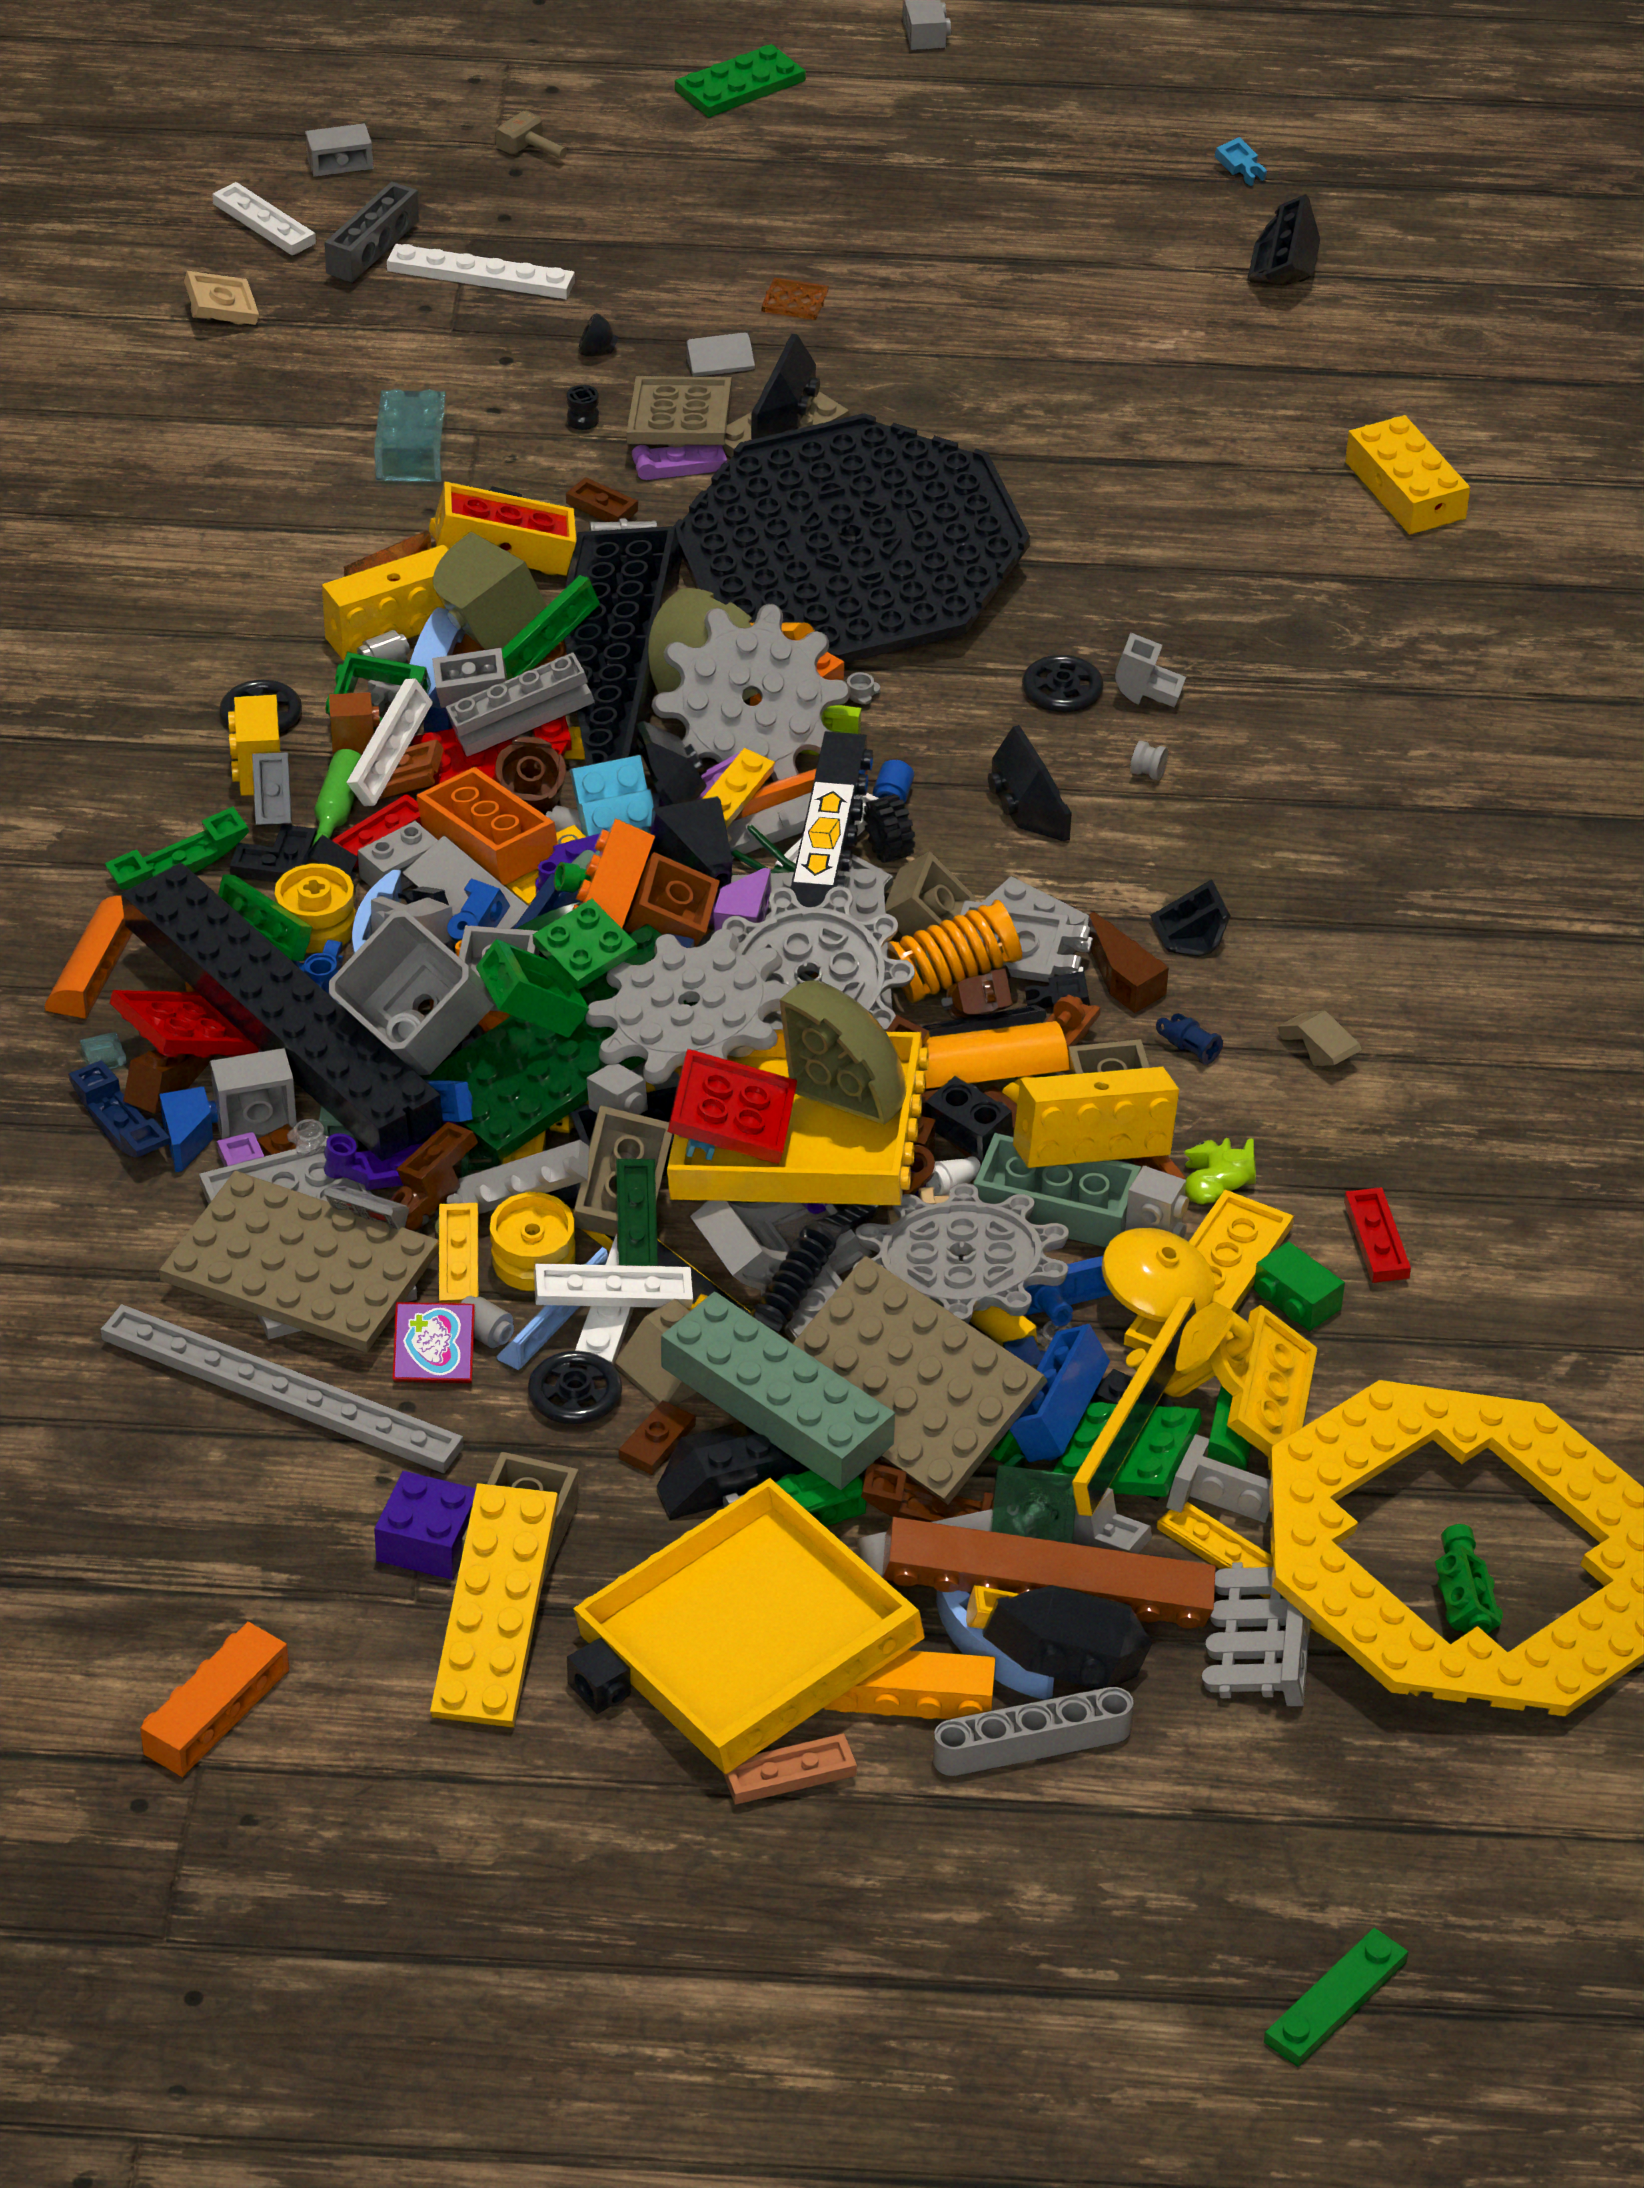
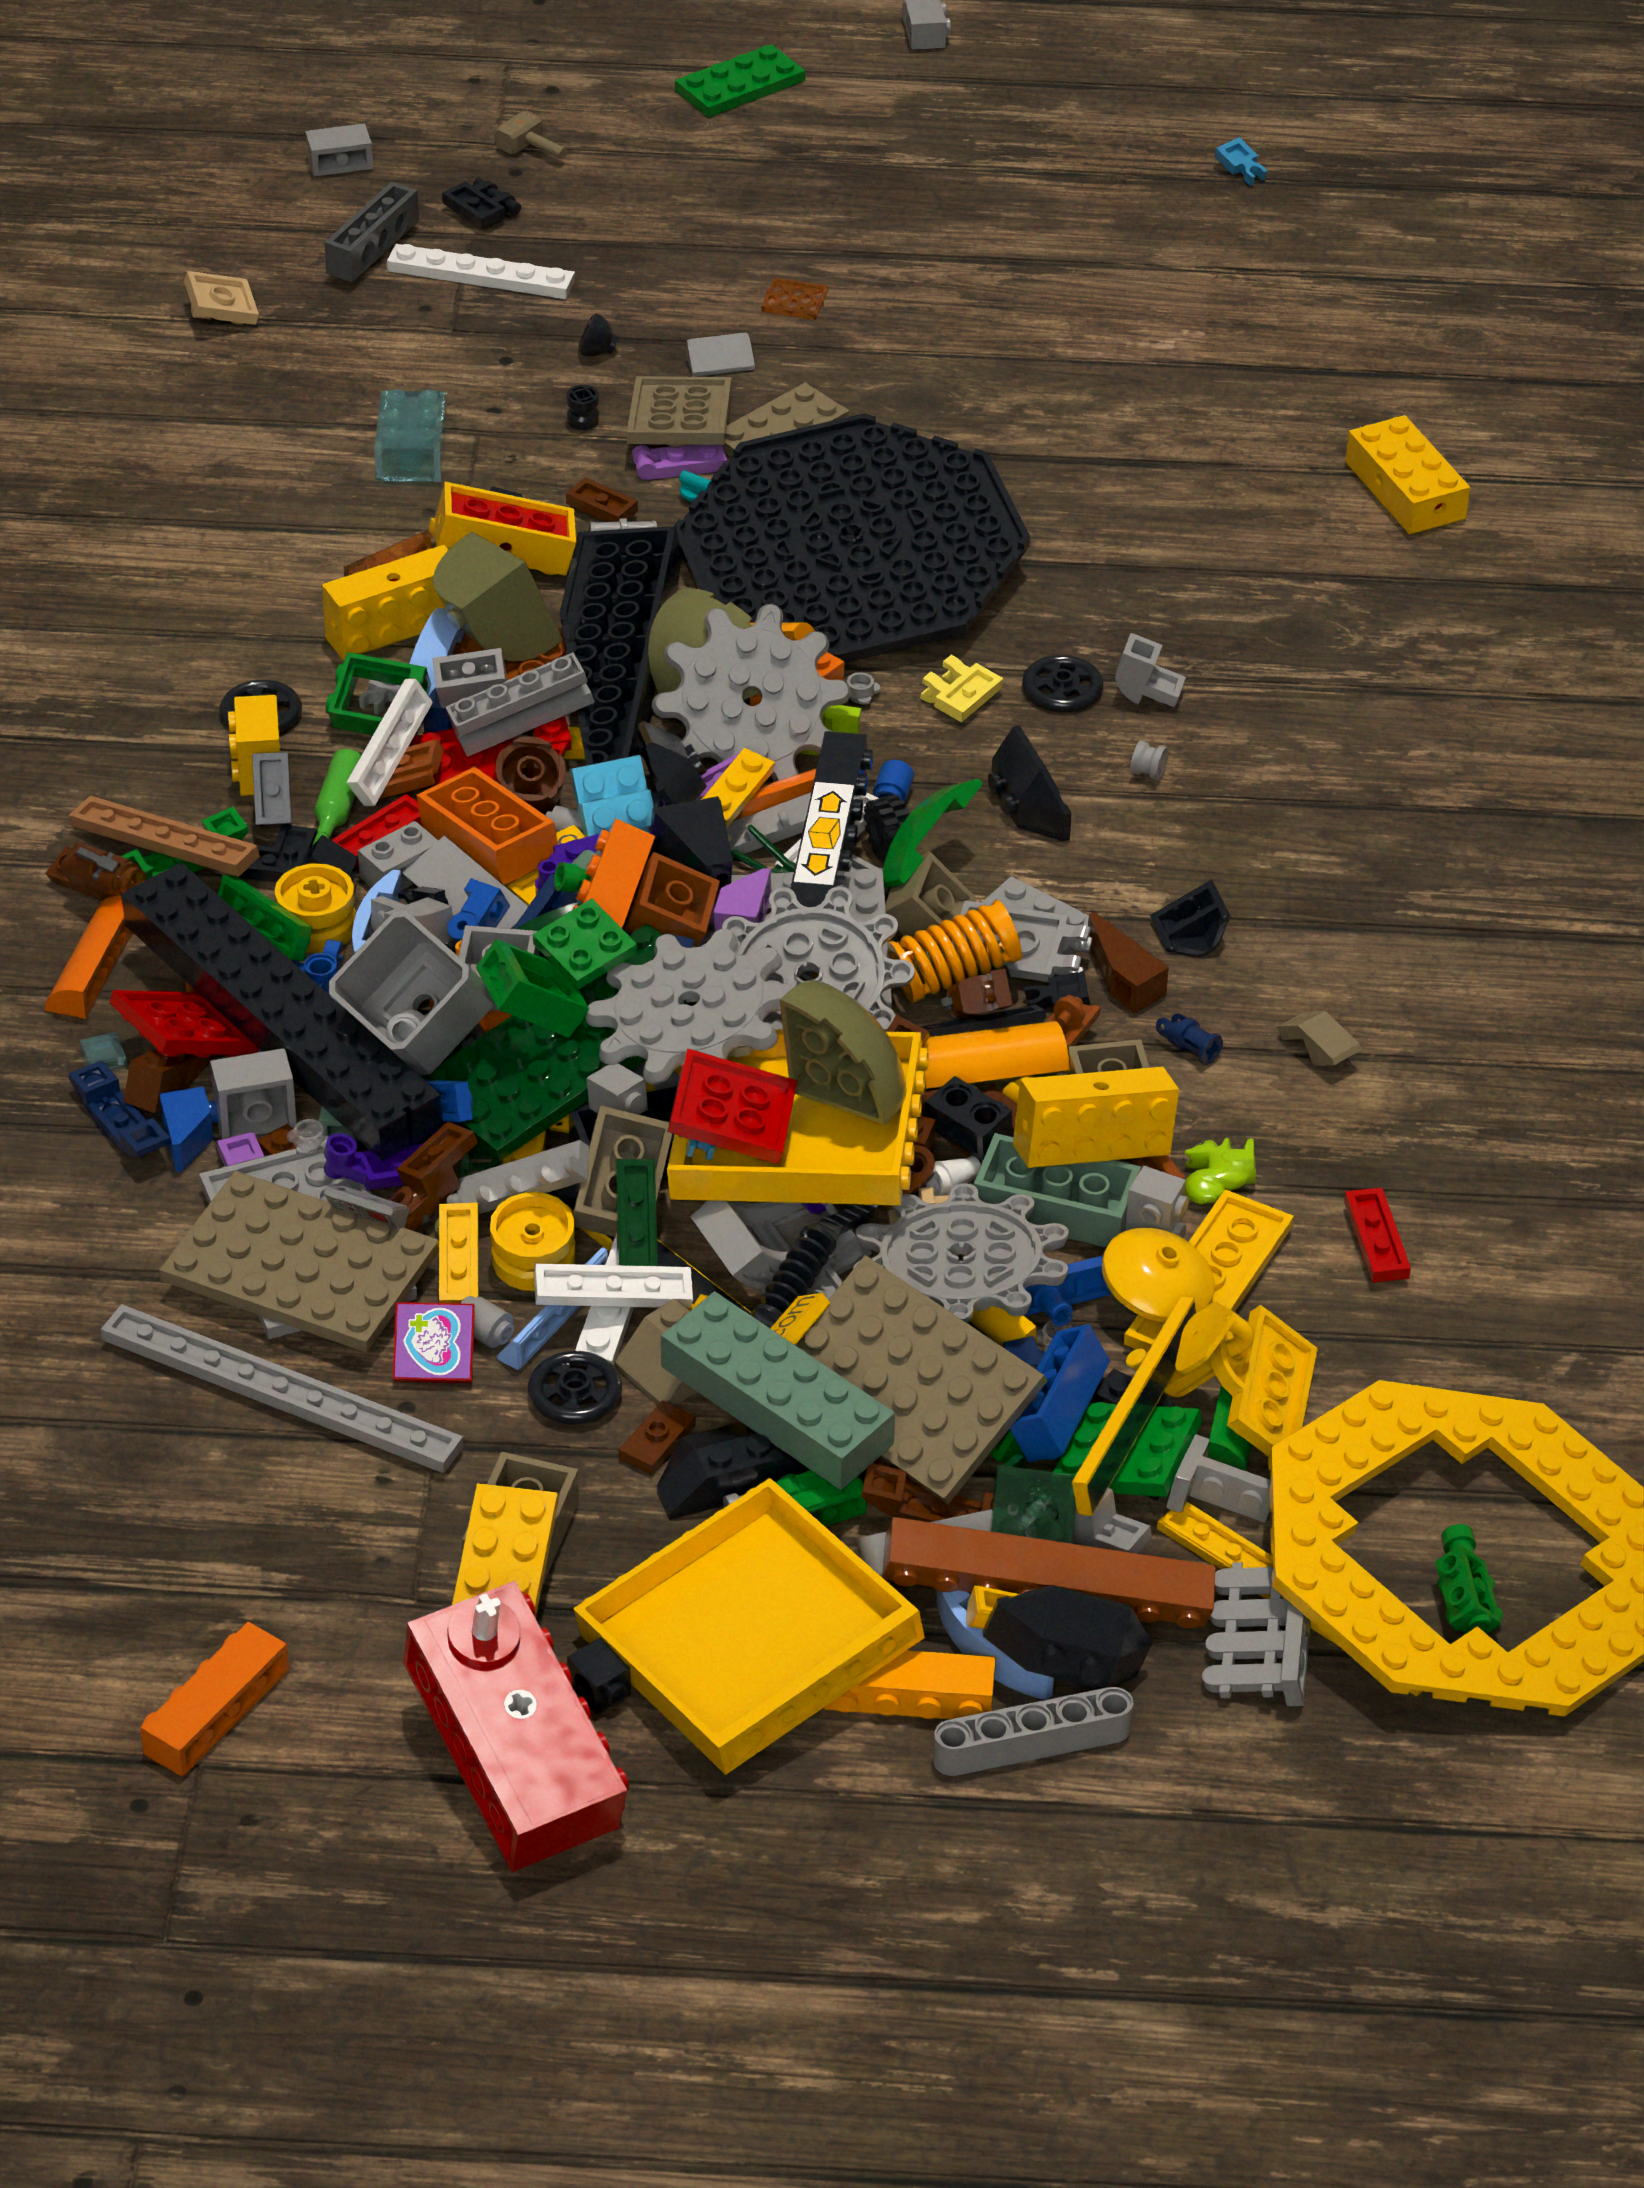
white plate [212,182,316,256] -> none
dark orange brick [329,692,380,755] -> none
light grey brick [357,630,410,663] -> none
dark purple brick [374,1471,476,1580] -> none
green plate [502,575,600,680] -> none
nougat plate [723,1733,857,1805] -> none
black wedge [751,334,820,439] -> none
black wedge [1248,194,1320,285] -> none
green brick [1254,1241,1345,1331] -> none
green plate [1264,1927,1409,2067] -> none
none -> reddish brown plate [45,842,146,901]
none -> medium nougat plate [69,796,260,877]
none -> piece [403,1581,629,1873]
none -> black plate [442,178,522,229]
none -> teal plate [679,470,711,503]
none -> yellow tile [770,1293,830,1345]
none -> green slope [883,778,983,888]
none -> light yellow plate [920,655,1003,723]

